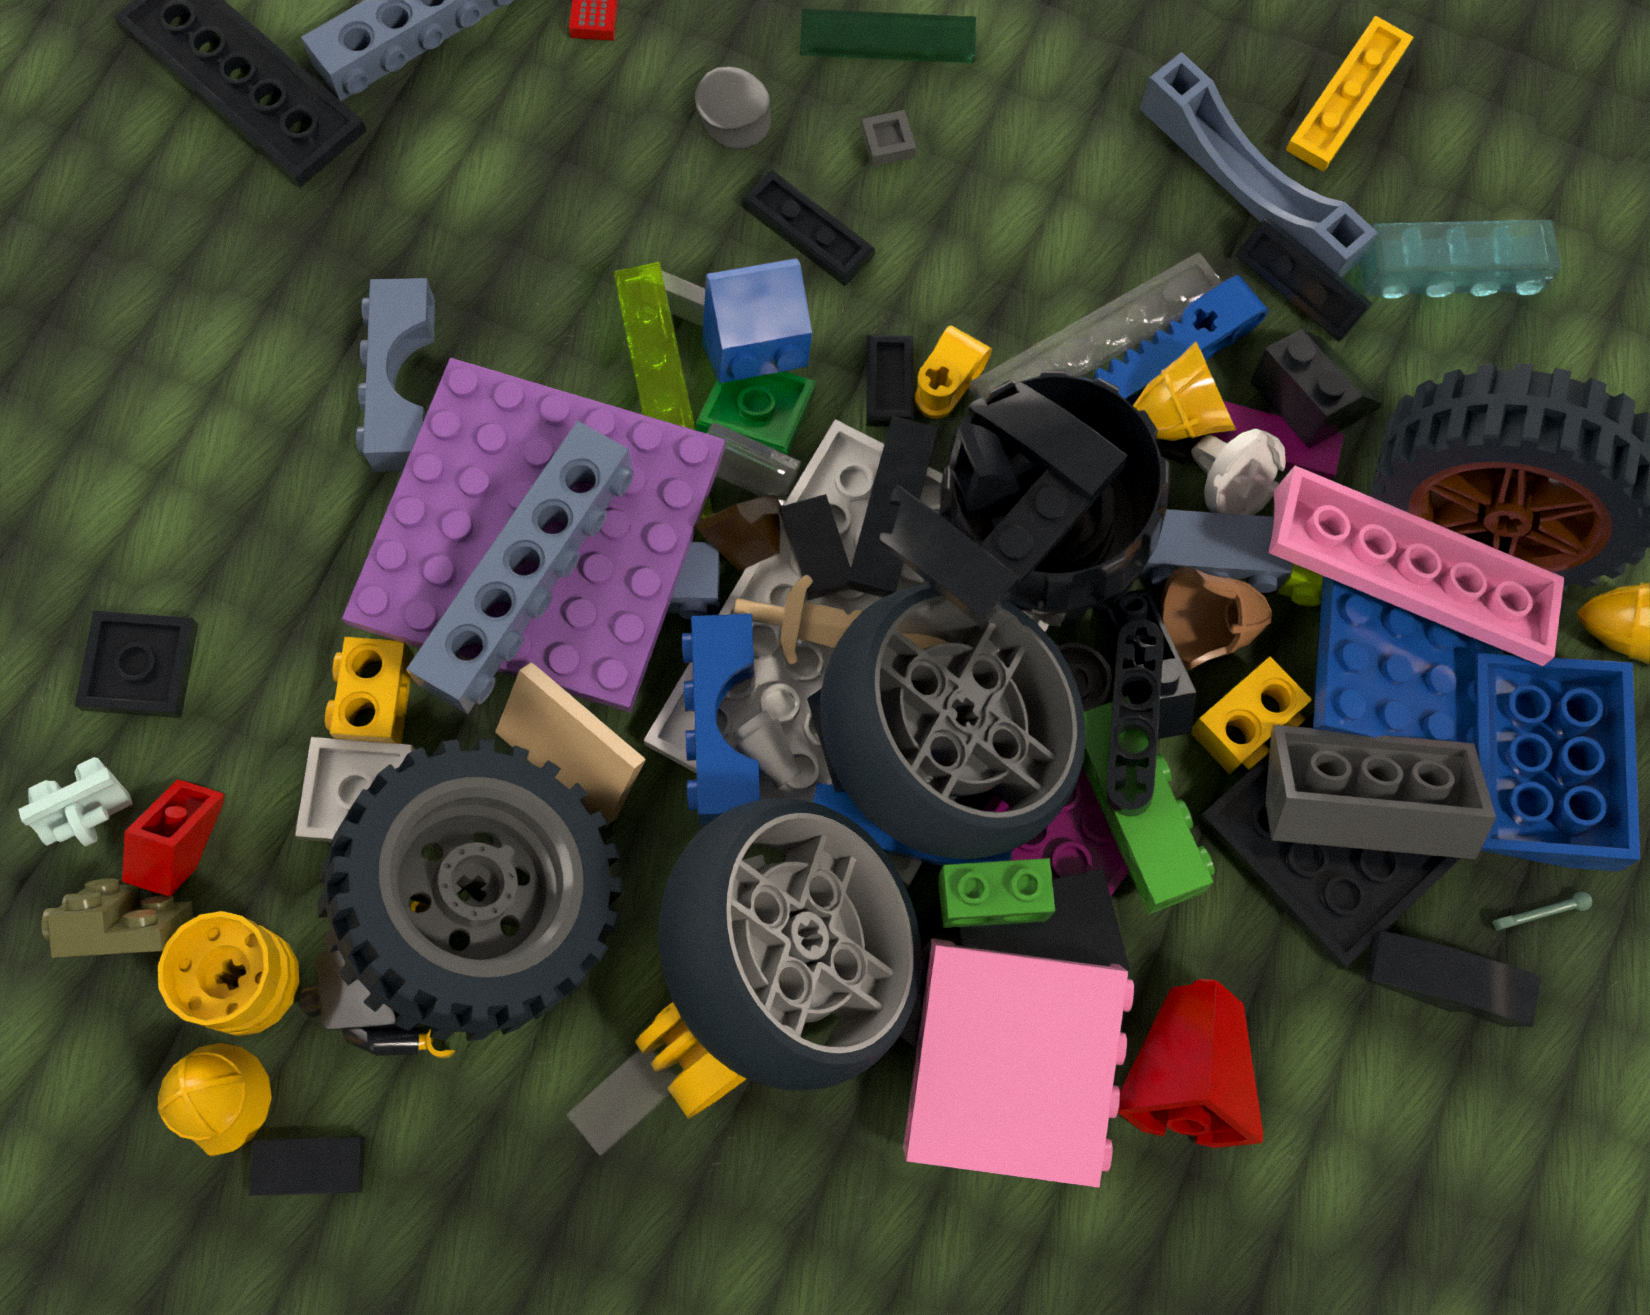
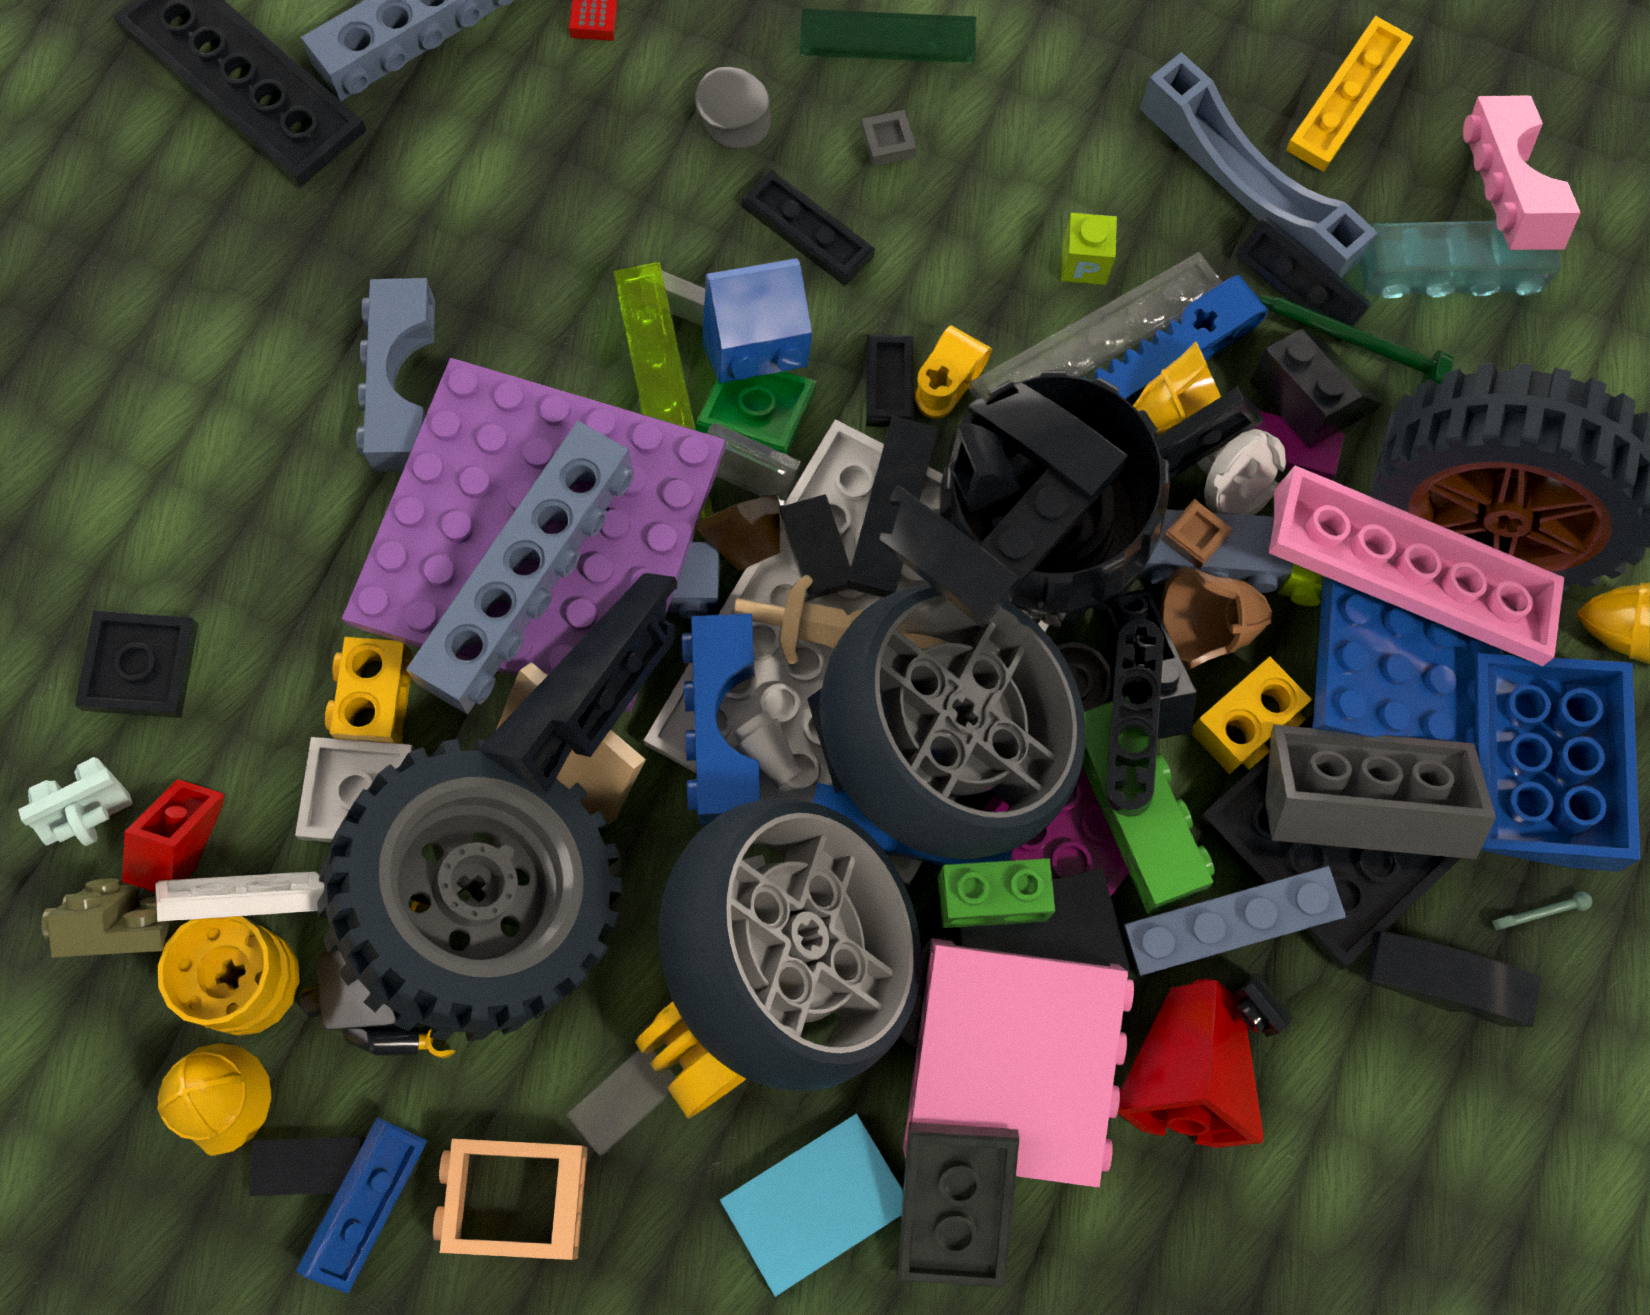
none -> white tile [155,871,325,922]
none -> blue tile [296,1117,428,1294]
none -> light nougat window [433,1139,588,1260]
none -> black wedge [481,573,678,794]
none -> medium azure tile [720,1113,903,1297]
none -> pearl dark grey tile [897,1122,1020,1288]
none -> lime brick [1061,213,1117,285]
none -> sand blue brick [1122,866,1346,976]
none -> black tile [1156,386,1264,479]
none -> medium nougat tile [1162,499,1233,569]
none -> black slope [1232,973,1293,1037]
none -> dark green piece [1259,294,1454,385]
none -> bright pink arch [1463,96,1581,250]

